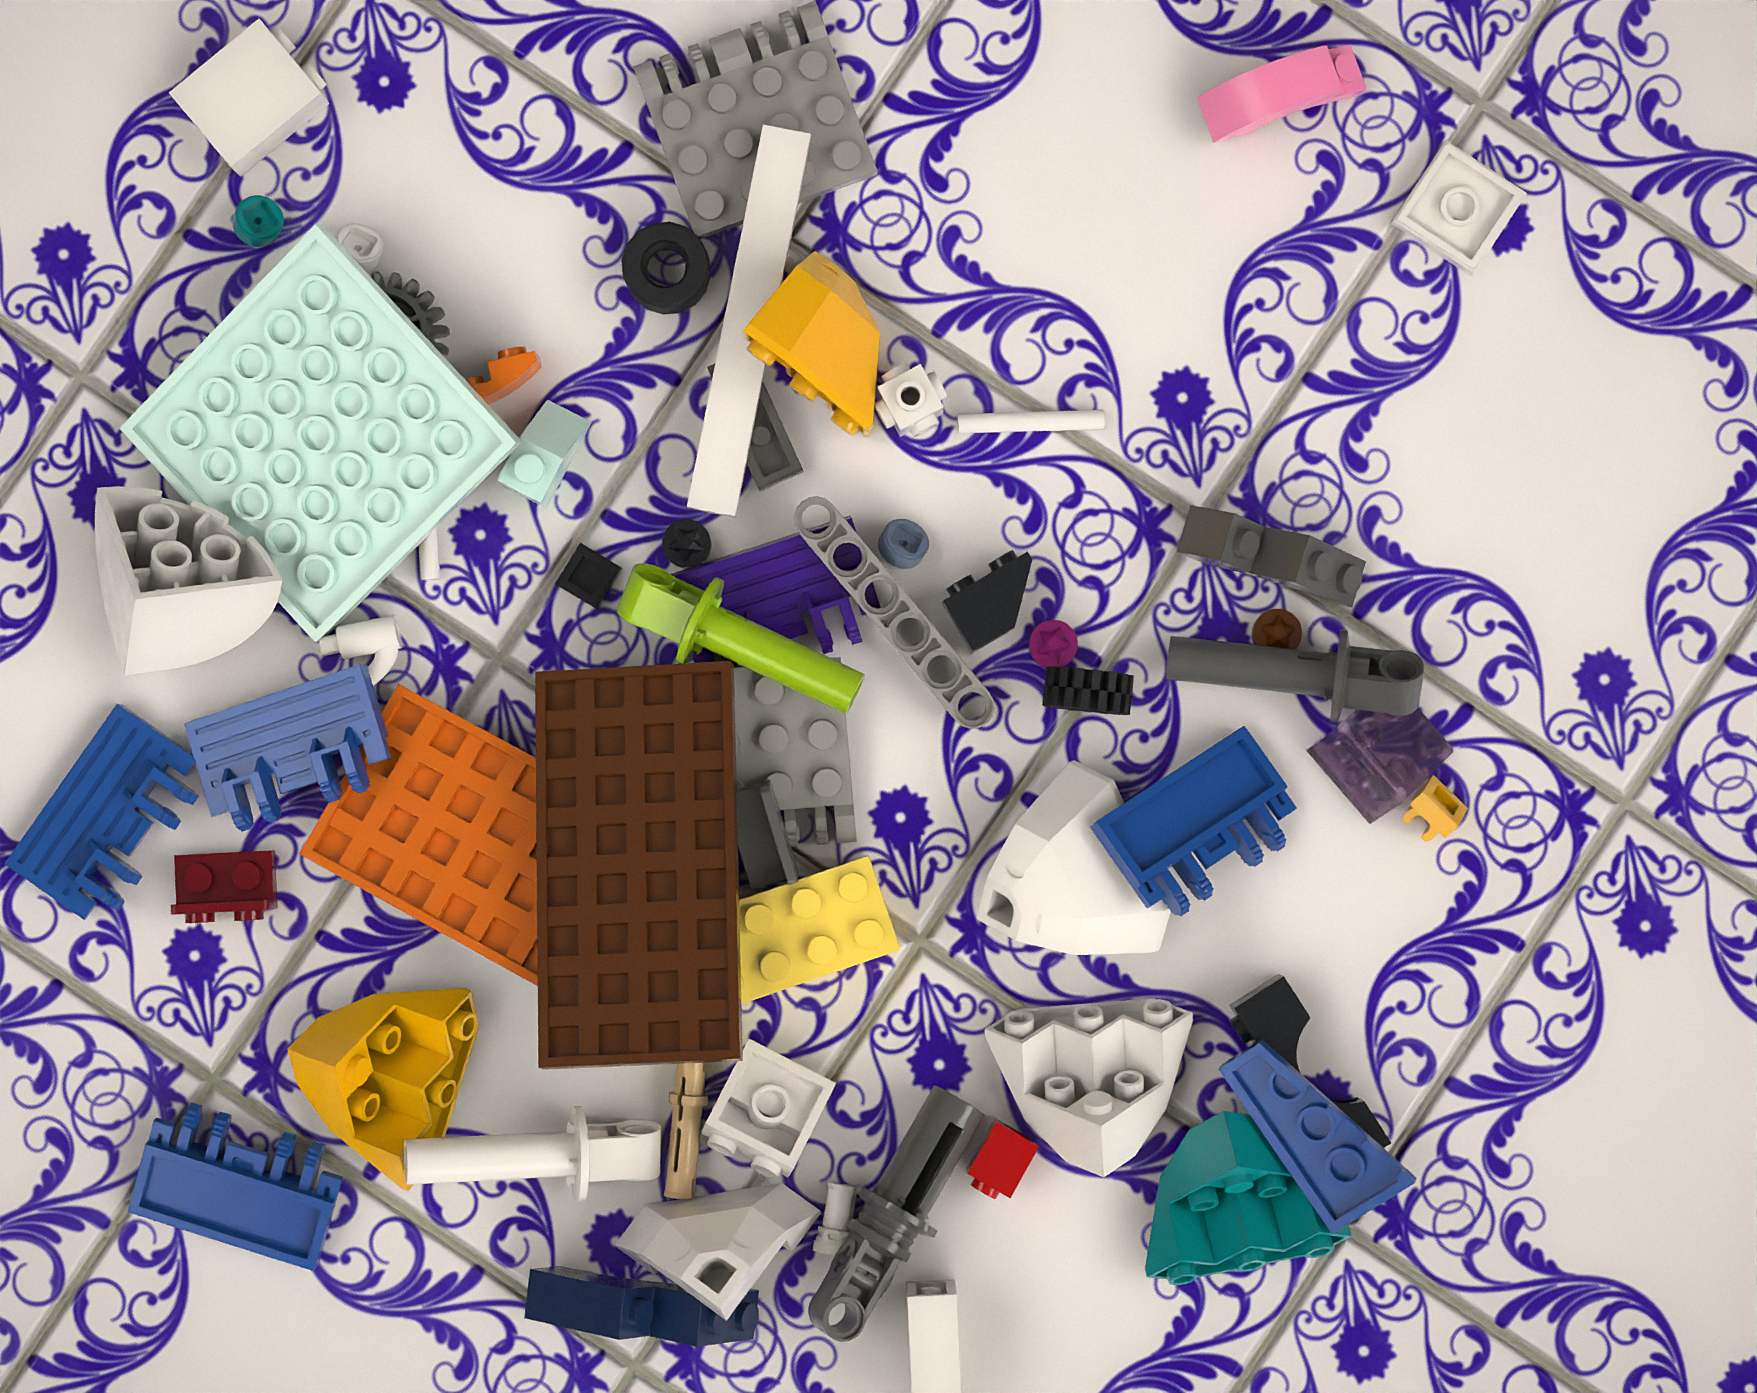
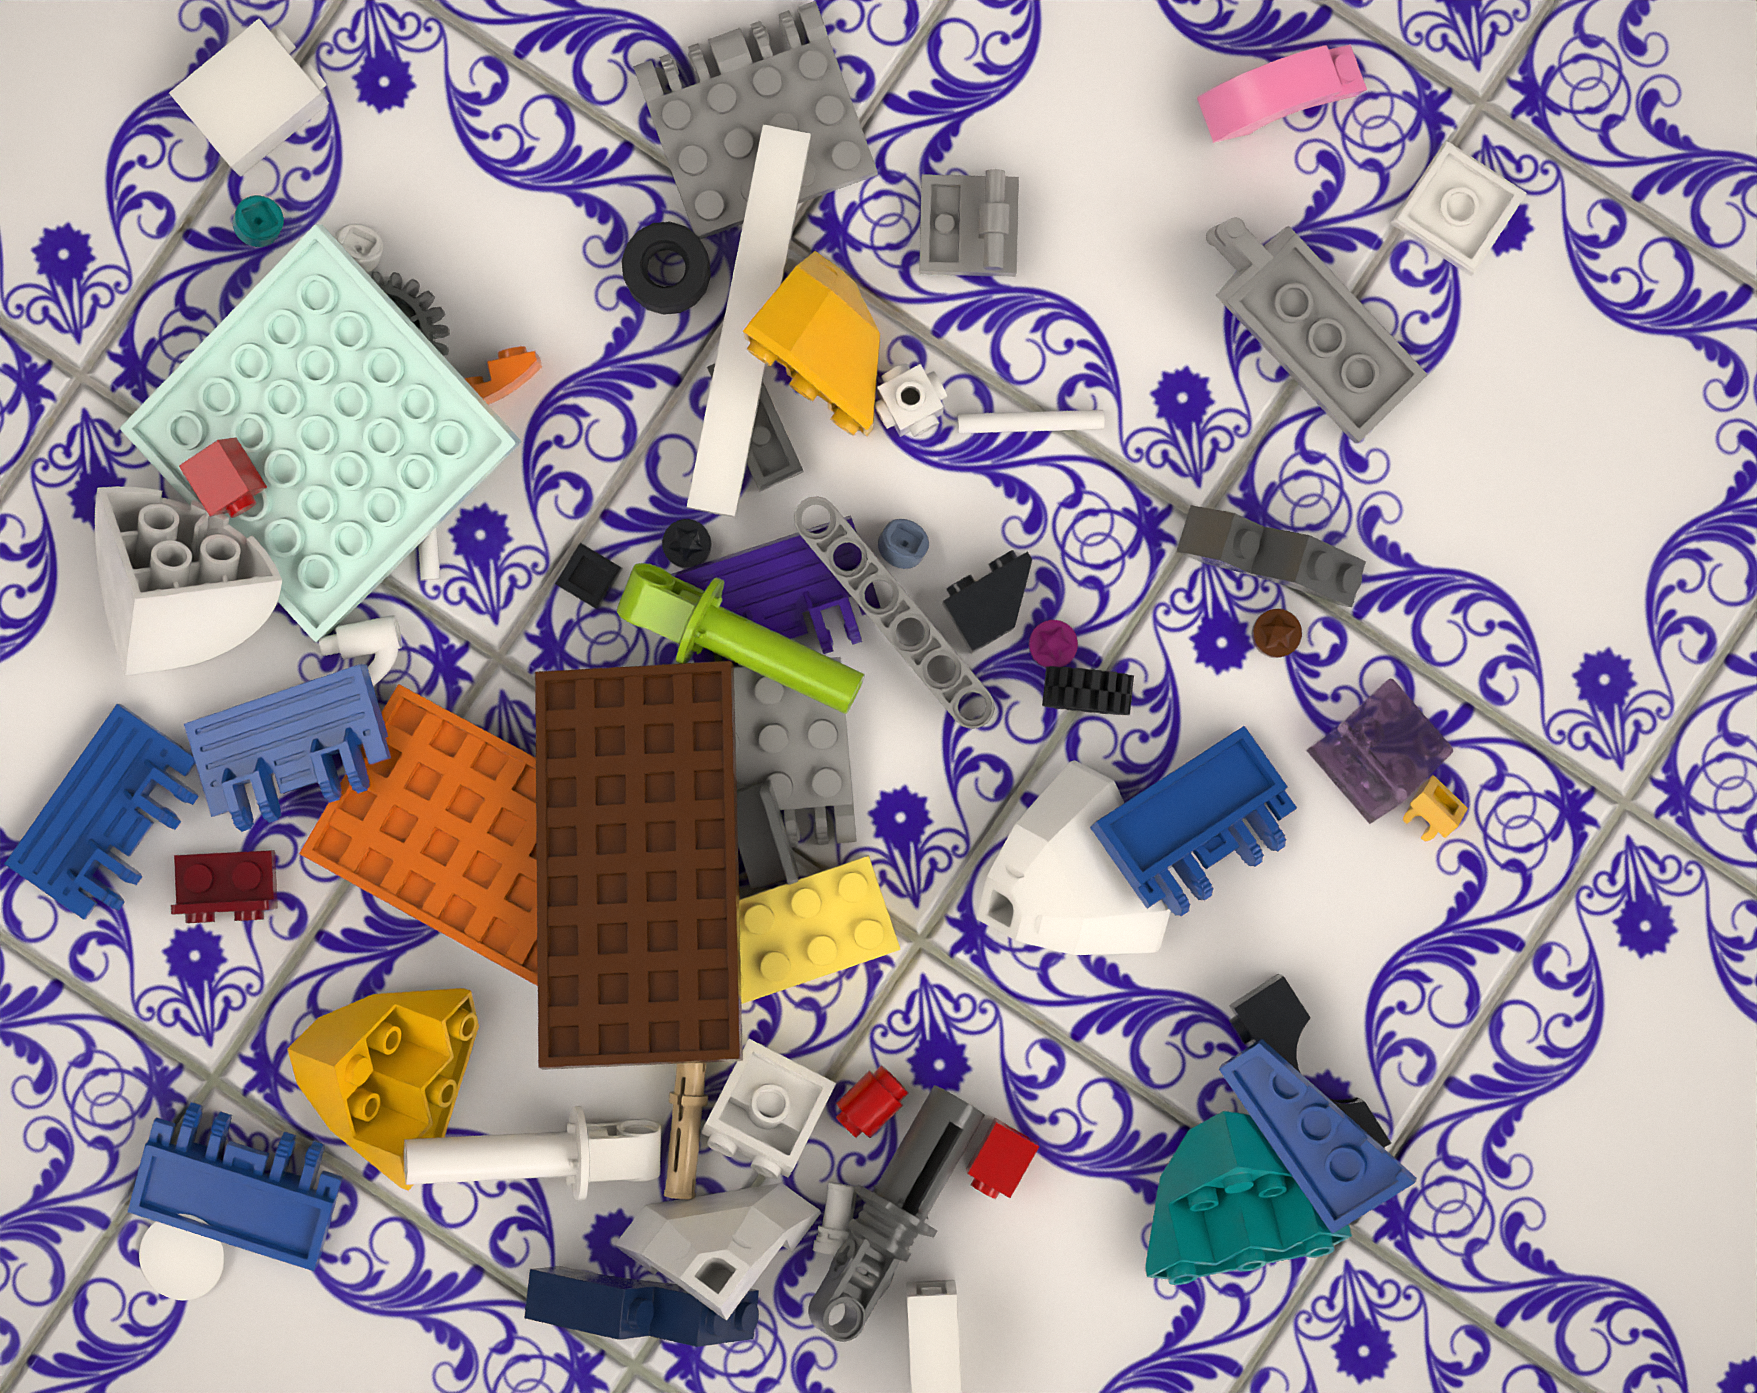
light aqua slope [497,400,591,508] -> none
white brick [985,998,1193,1177] -> none
dark grey piece [1166,630,1424,723] -> none
none -> white sticker [139,1214,225,1300]
none -> brick [179,437,267,518]
none -> red brick [836,1065,909,1138]
none -> light grey plate [919,169,1019,277]
none -> light grey hinge [1206,217,1428,443]

